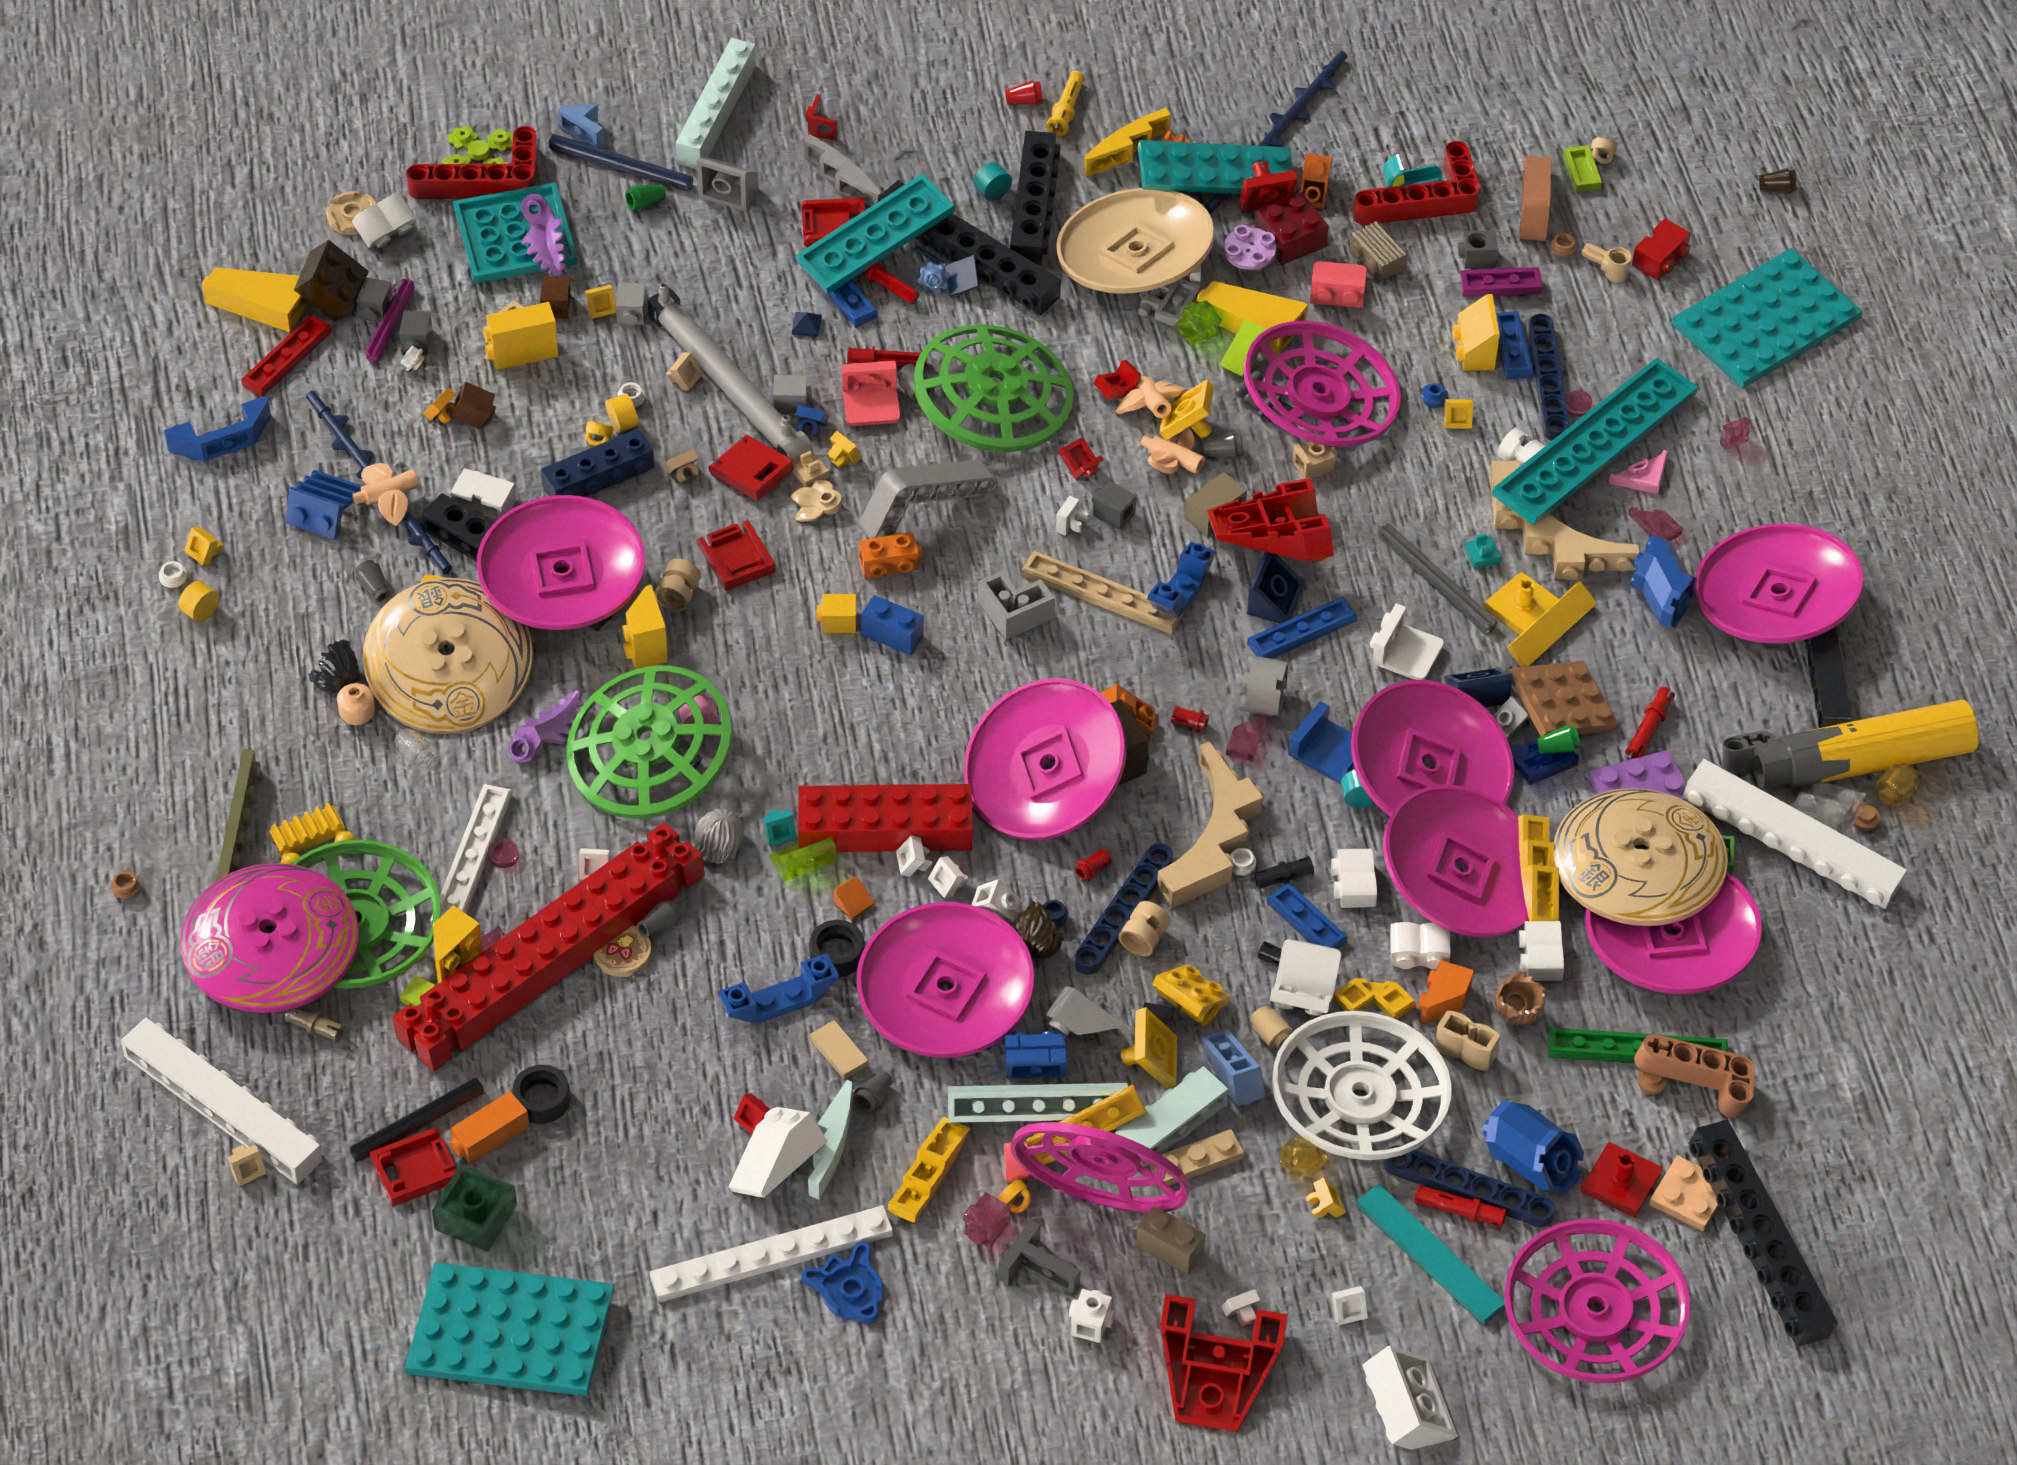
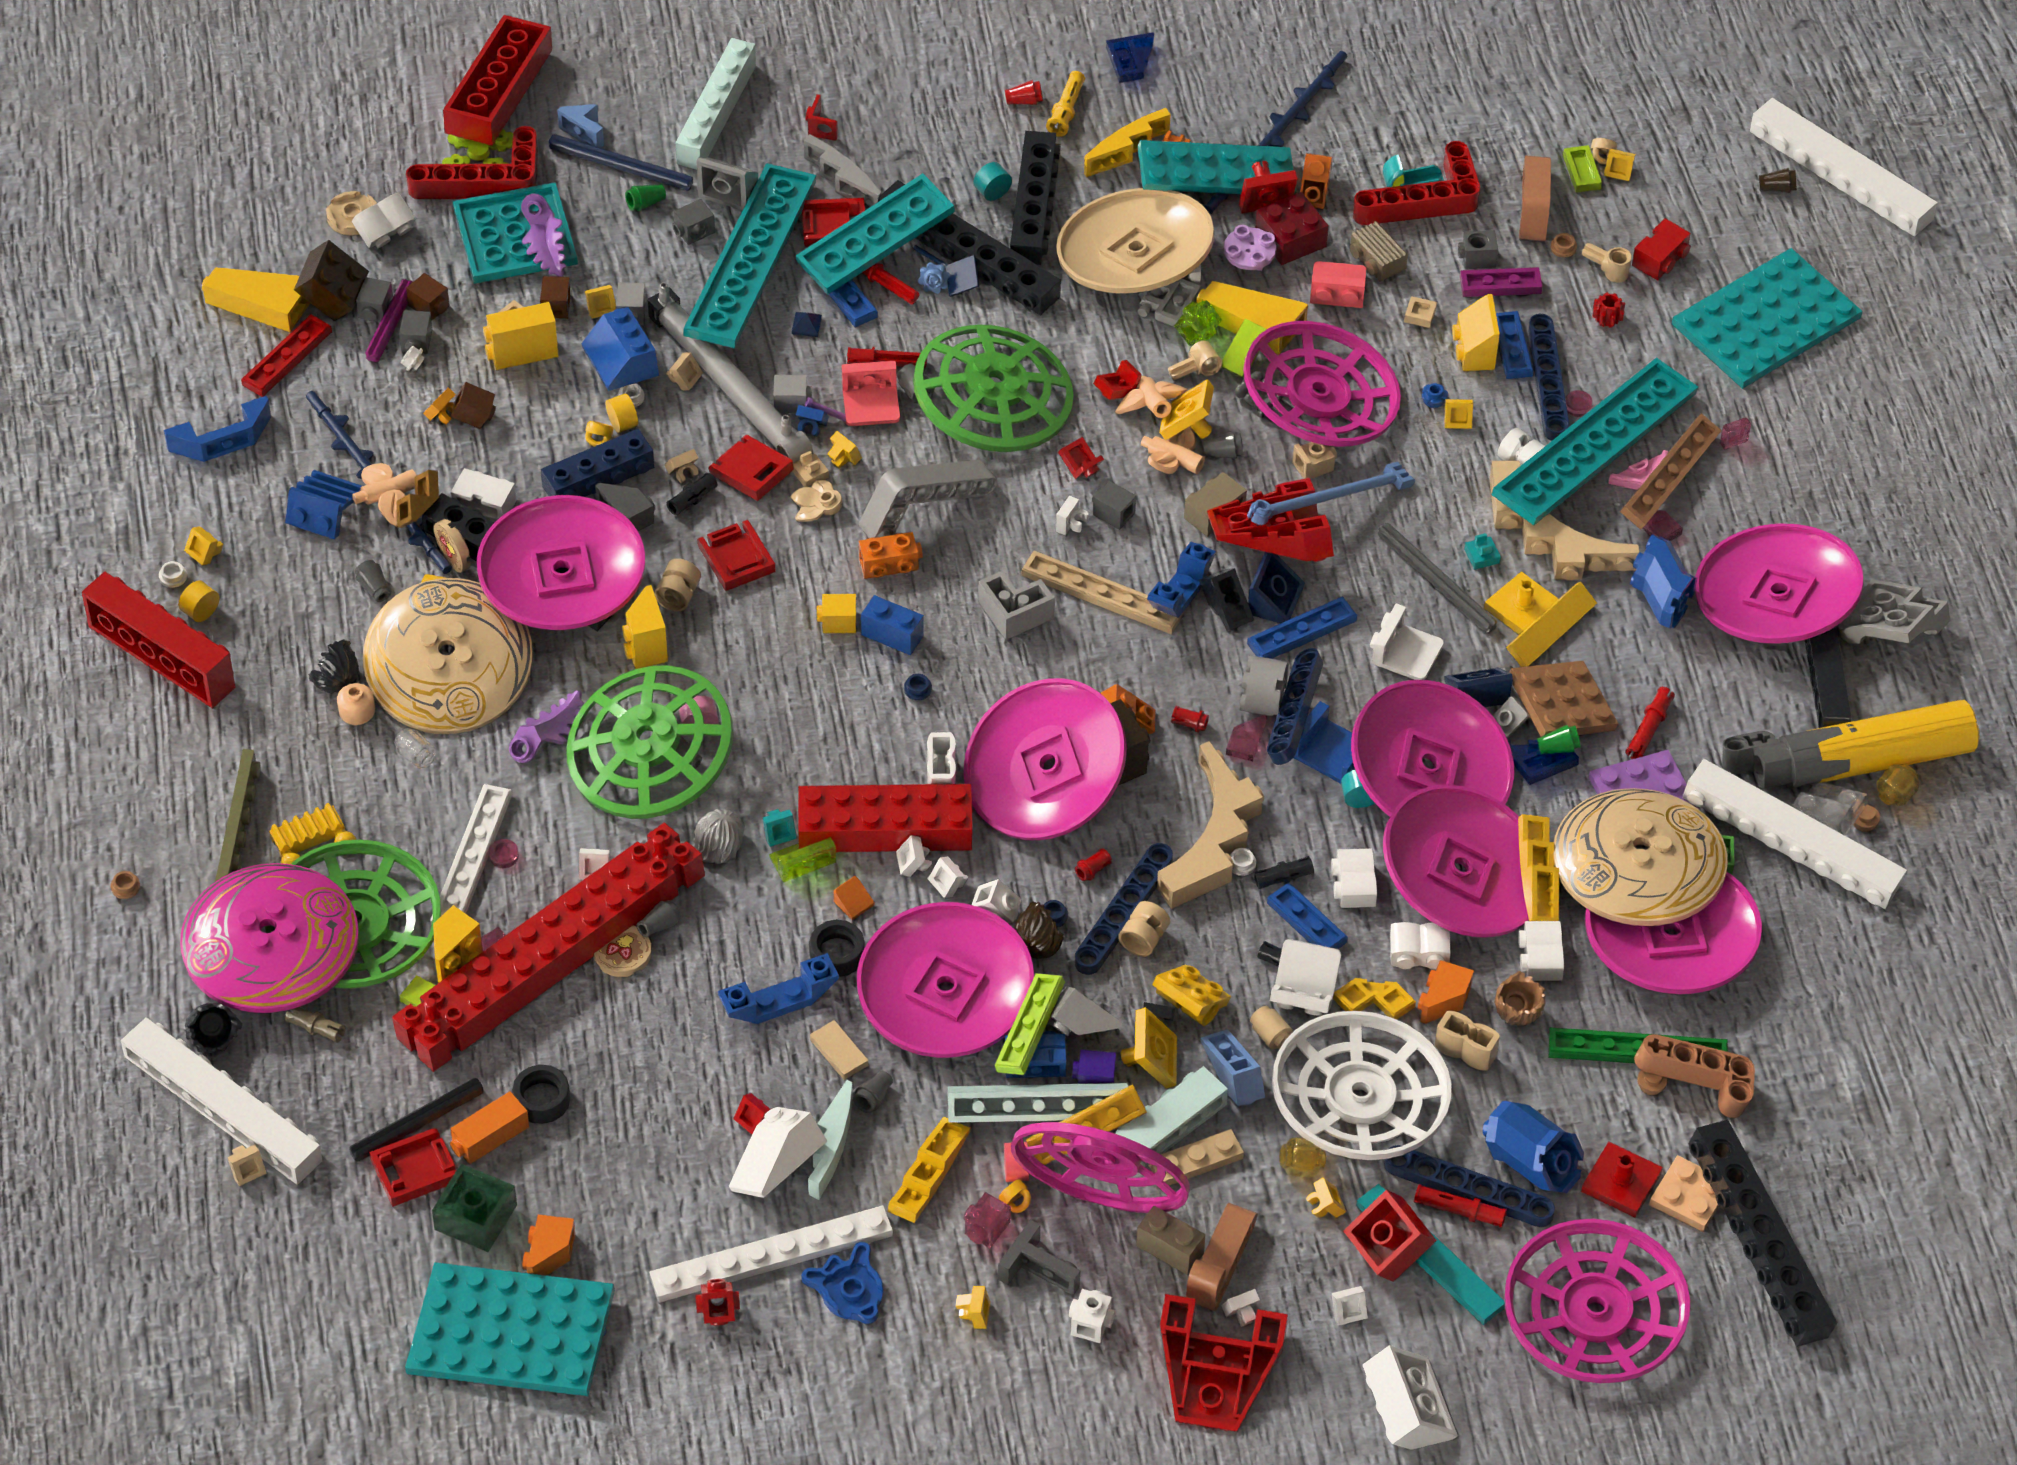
none -> red brick [81,571,236,709]
none -> black hair [185,1002,243,1054]
none -> pearl gold slope [396,470,439,528]
none -> reddish brown brick [406,273,450,320]
none -> tan tile [434,519,471,573]
none -> red brick [443,15,552,146]
none -> orange slope [522,1214,576,1276]
none -> blue slope [581,307,659,391]
none -> dark grey slope [595,483,655,532]
none -> black pin [666,473,718,515]
none -> dark grey brick [672,199,715,245]
none -> teal plate [683,163,816,348]
none -> red brick [695,1279,740,1326]
none -> medium lavender piece [804,397,846,421]
none -> dark blue plate [904,674,932,700]
none -> white brick [927,732,956,784]
none -> yellow tile [956,1286,991,1329]
none -> lime tile [995,973,1065,1075]
none -> dark purple brick [1072,1050,1116,1084]
none -> clear blue wing [1106,32,1154,83]
none -> tan axle [1168,341,1222,380]
none -> nougat beam [1186,1203,1258,1311]
none -> black arch [1199,568,1254,631]
none -> medium blue hinge [1247,462,1415,525]
none -> dark blue beam [1267,648,1323,765]
none -> red brick [1343,1190,1437,1282]
none -> tan plate [1404,296,1437,328]
none -> red gear [1592,292,1625,328]
none -> yellow tile [1604,149,1636,181]
none -> medium nougat plate [1620,413,1722,530]
none -> white brick [1750,98,1938,237]
none -> light grey slope [1839,579,1950,644]

